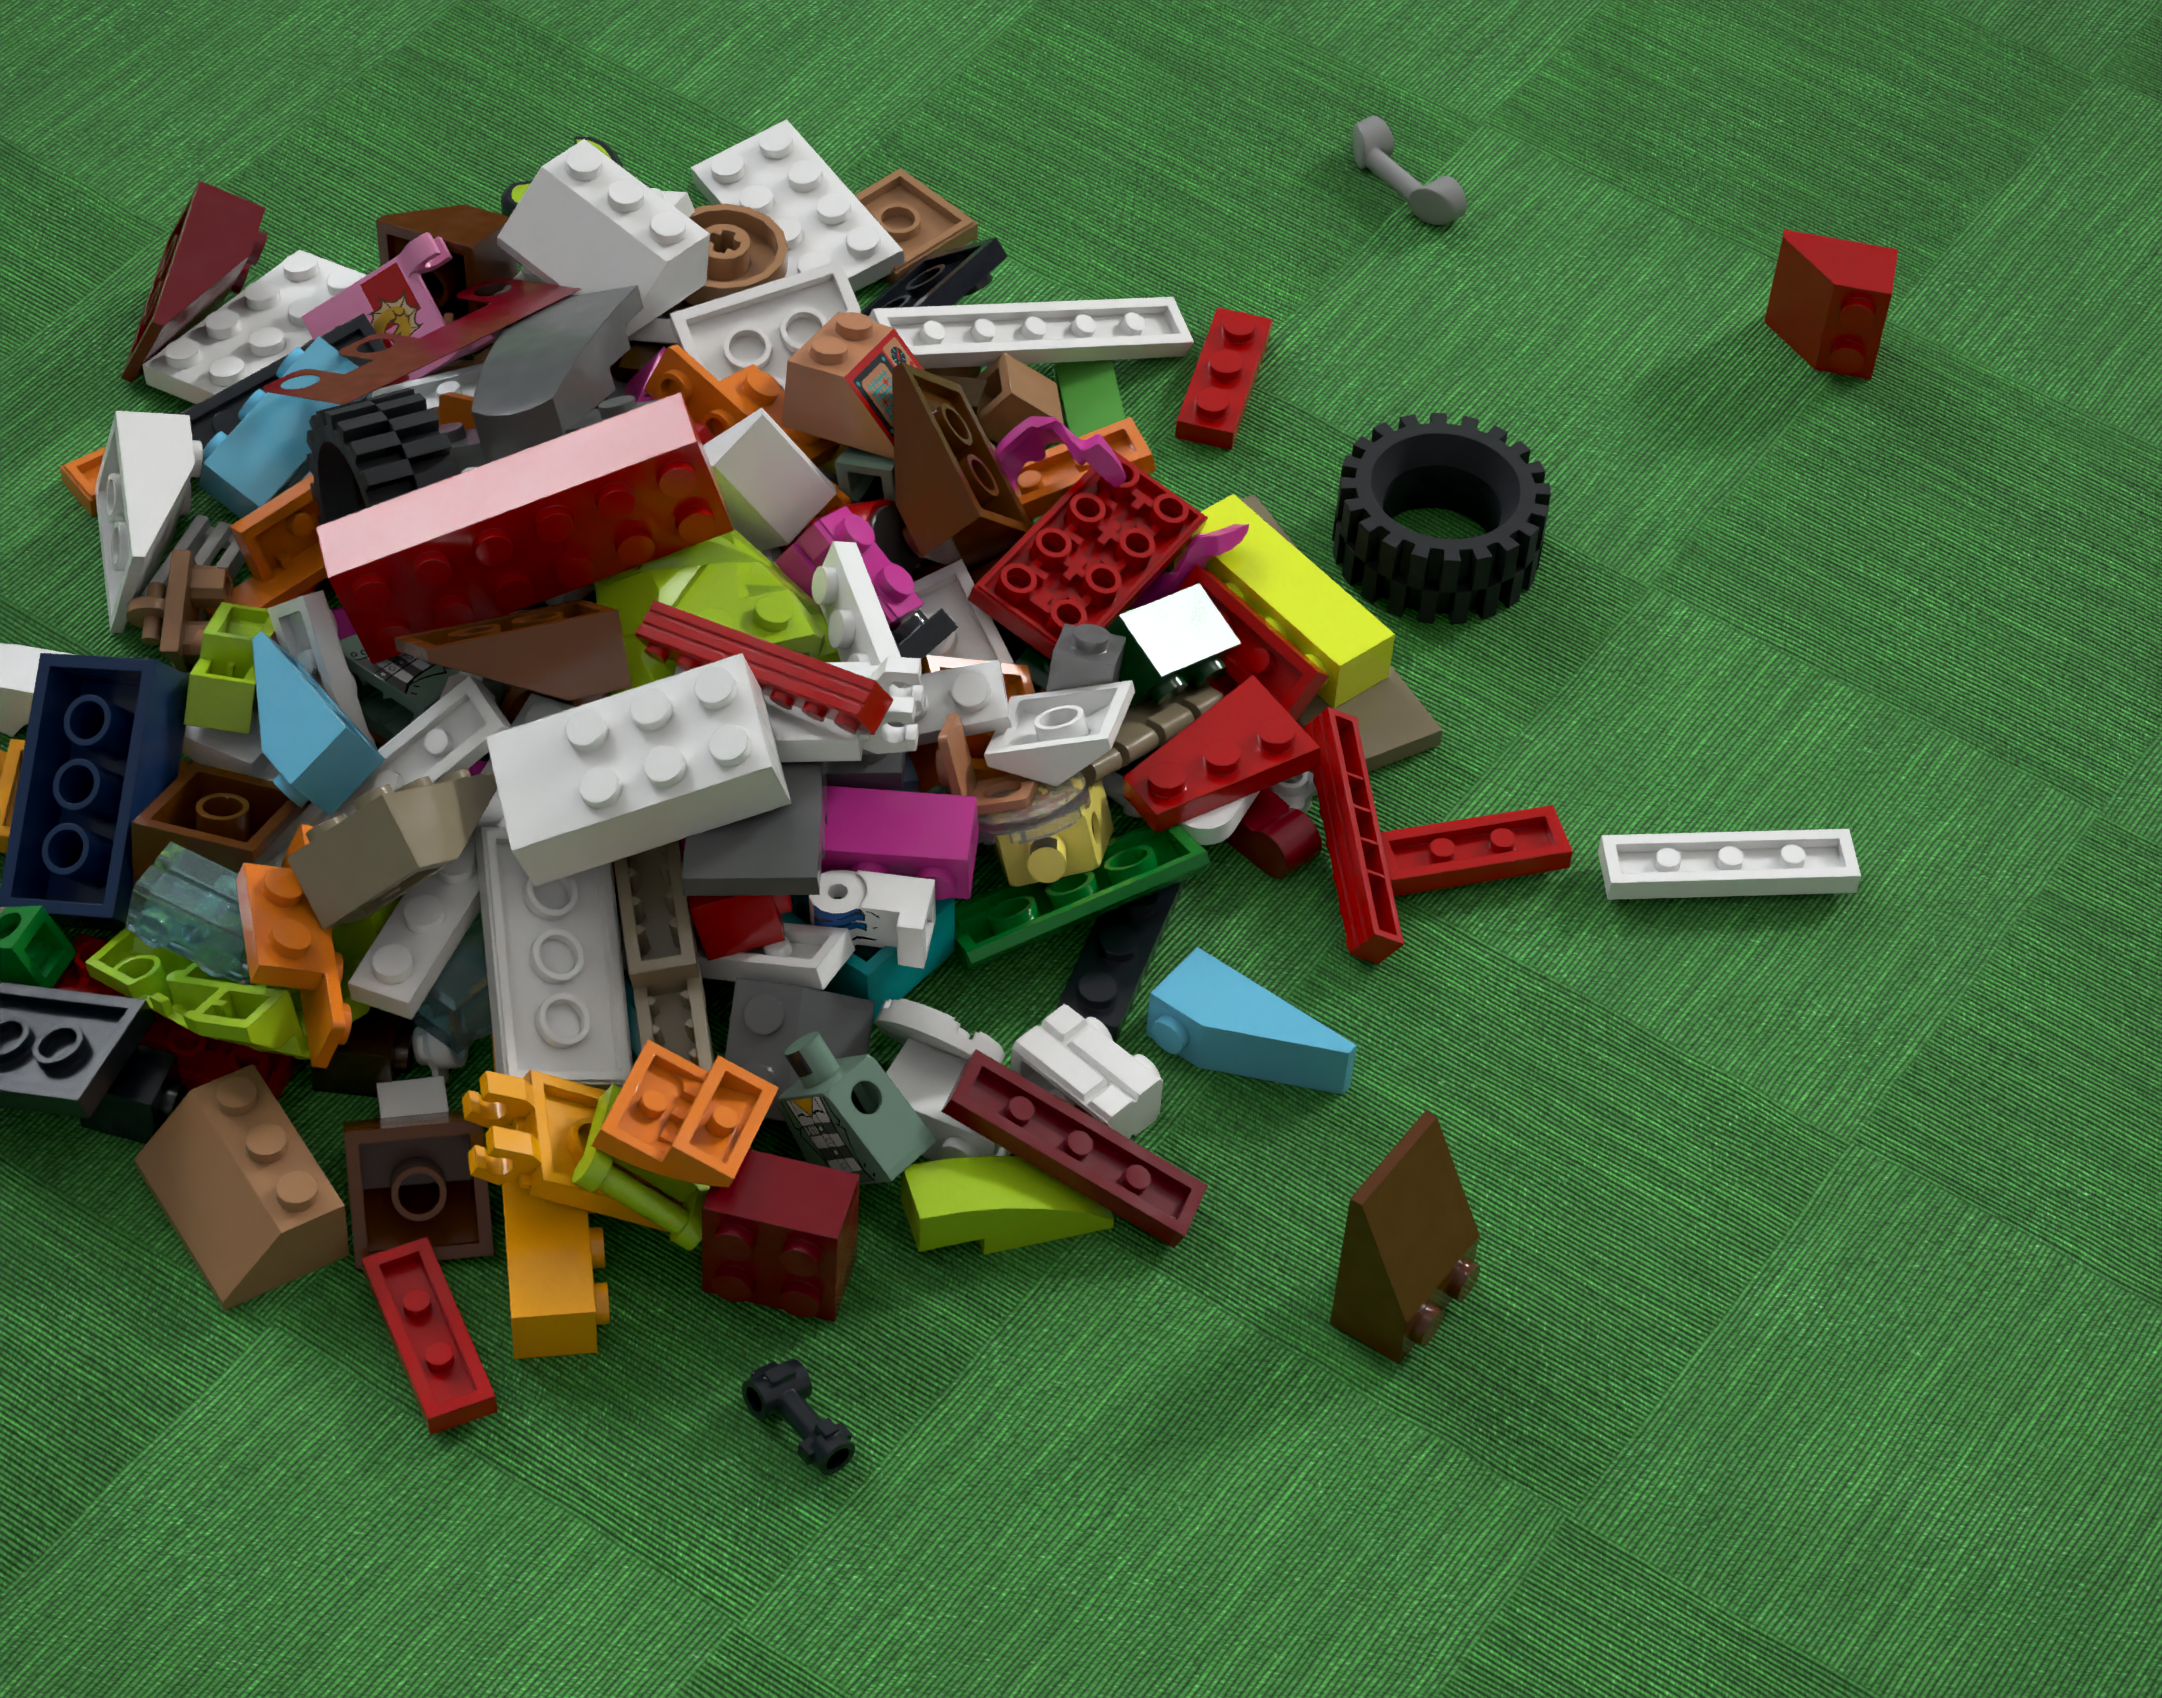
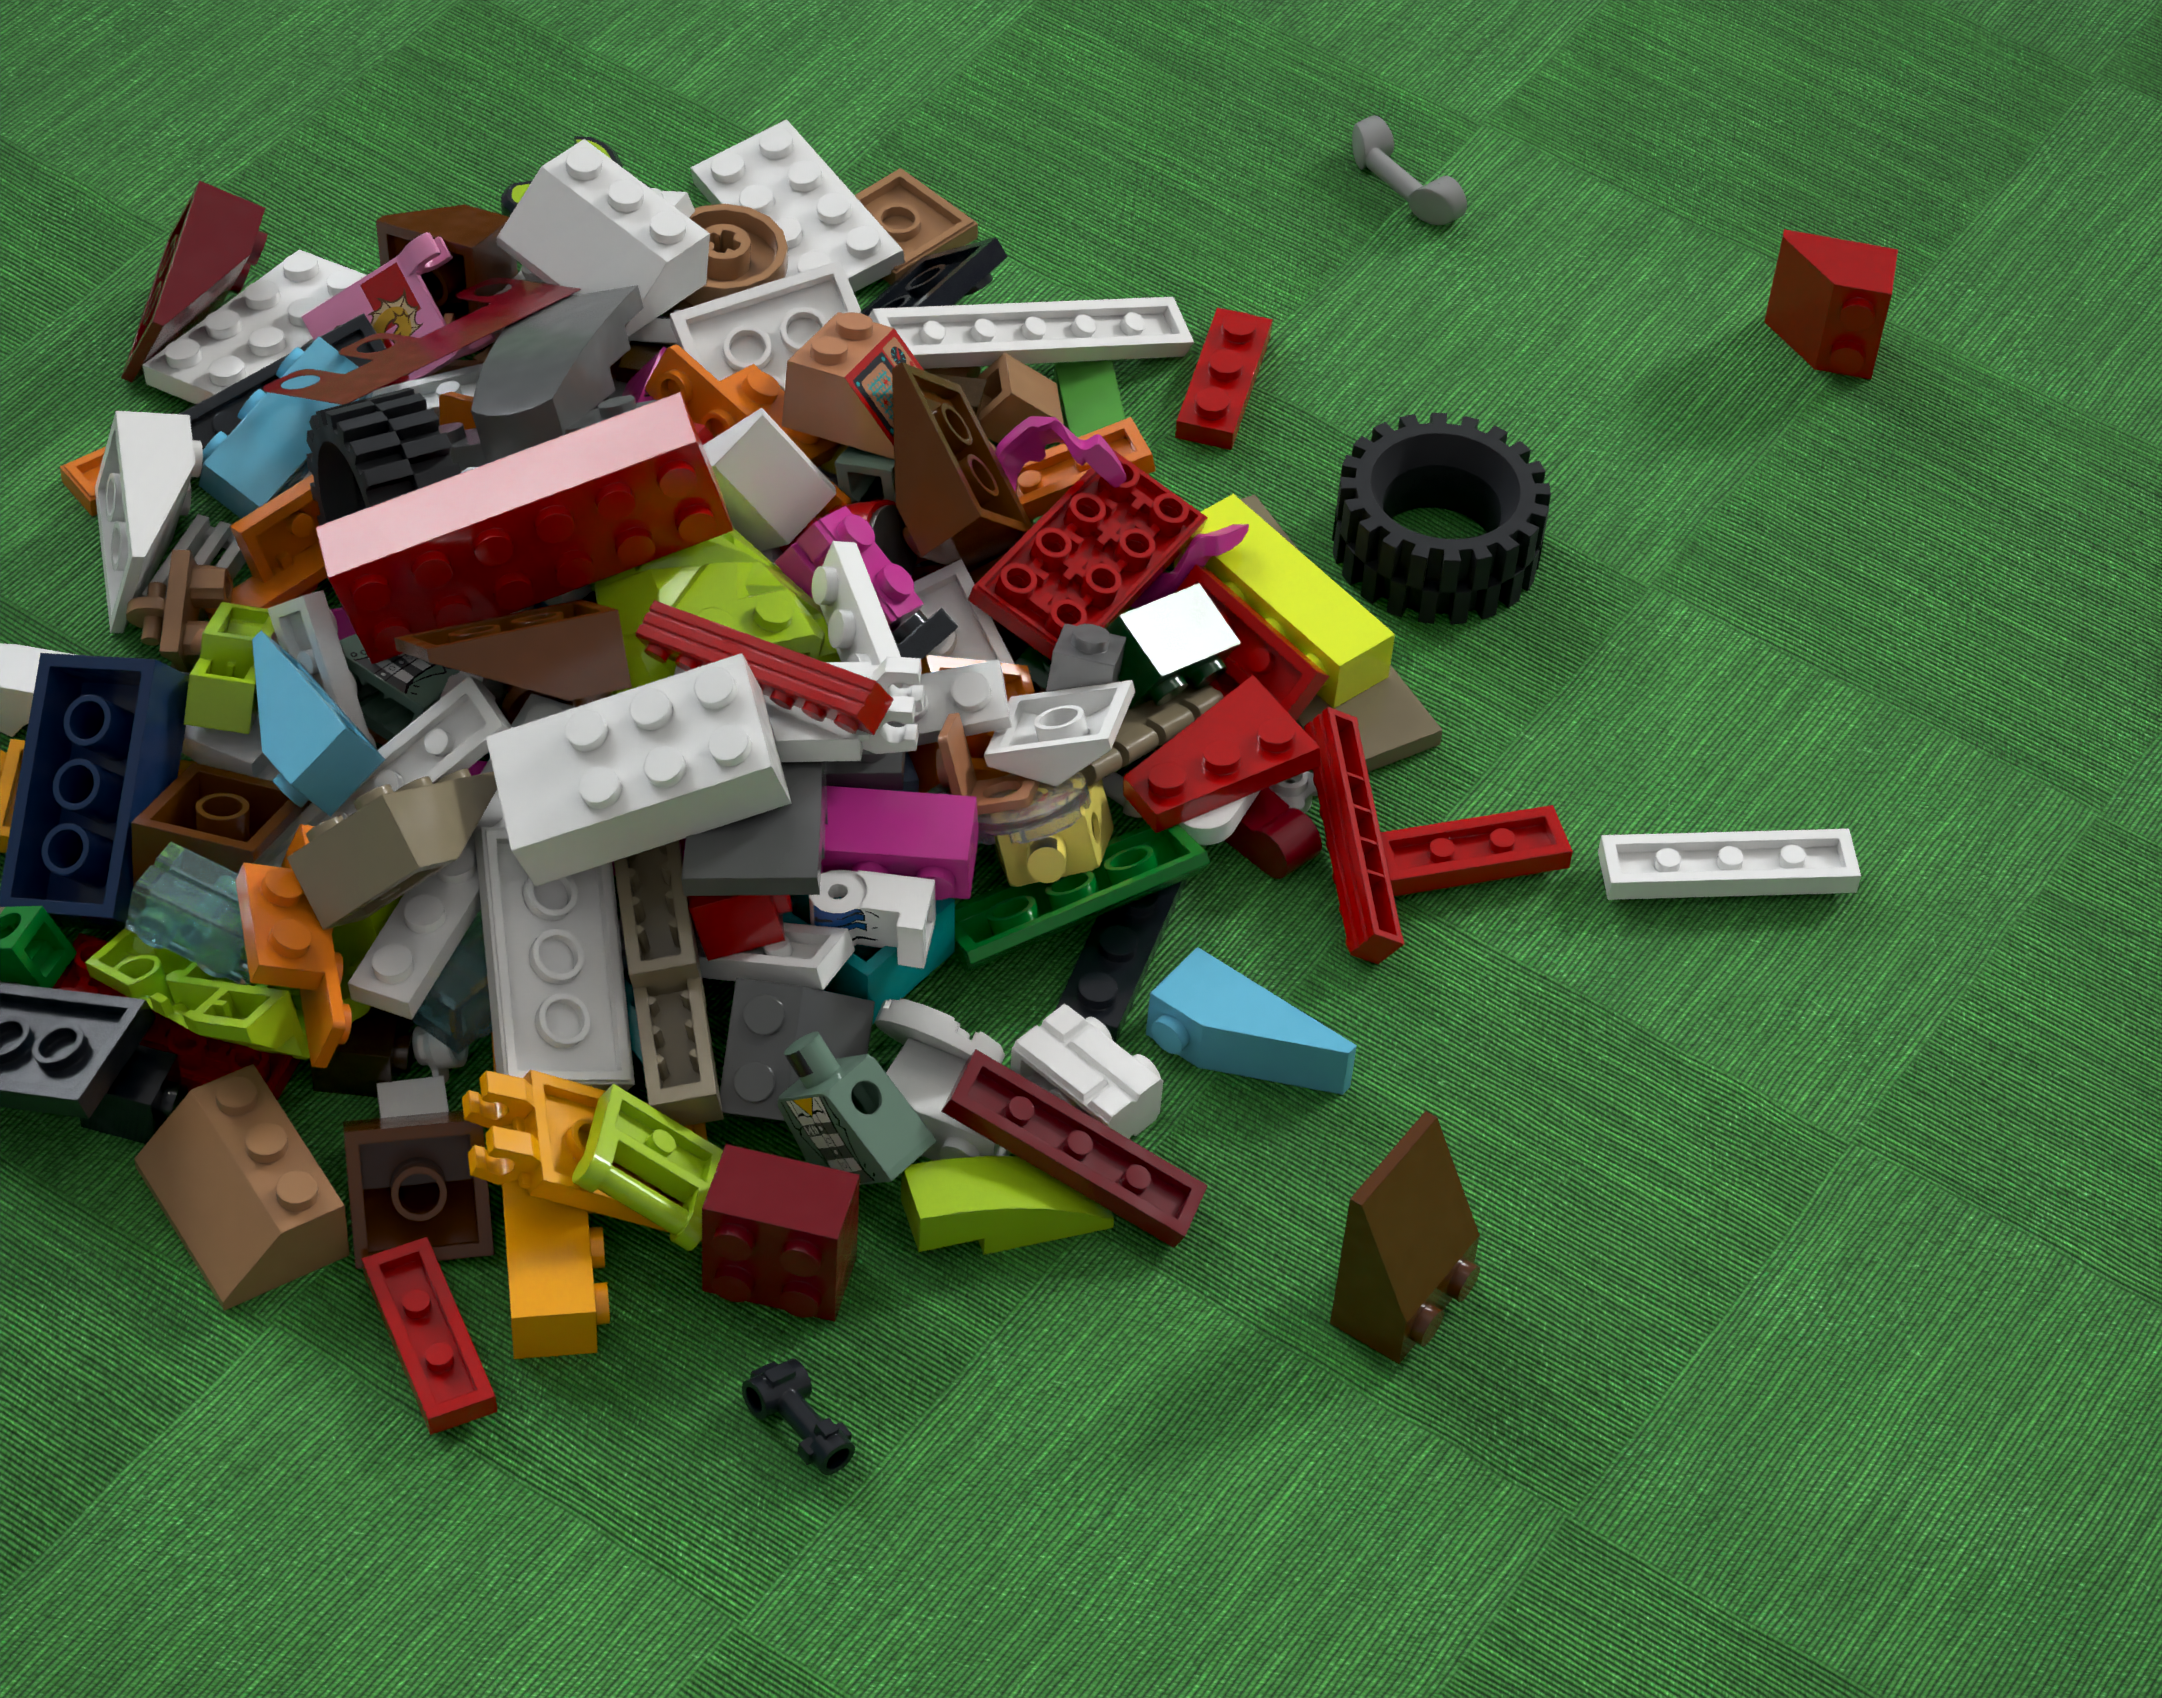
orange slope [591,1039,779,1187] -> none

